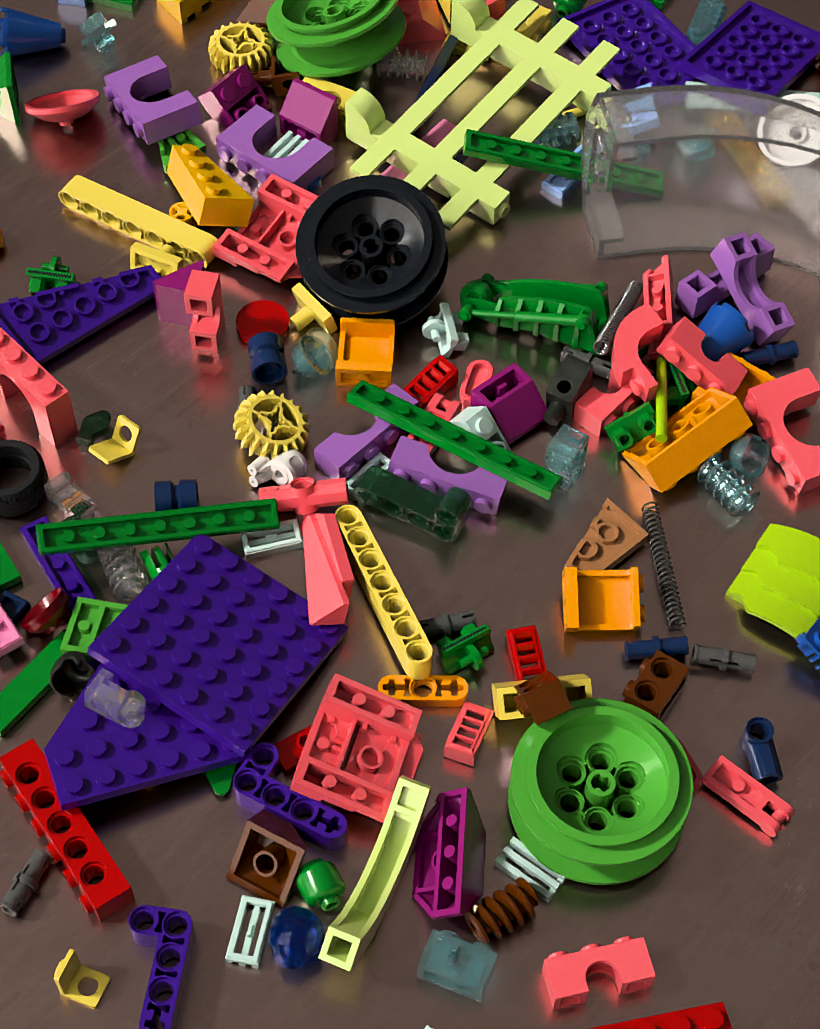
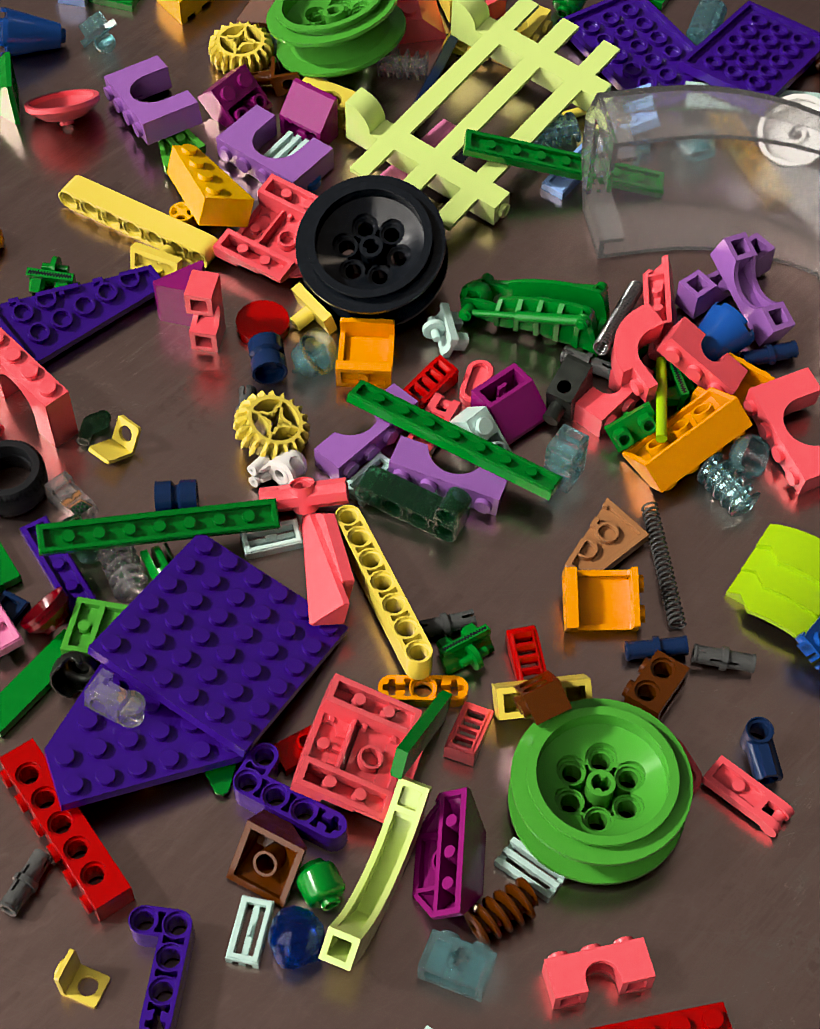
none -> green tile [390,690,453,780]

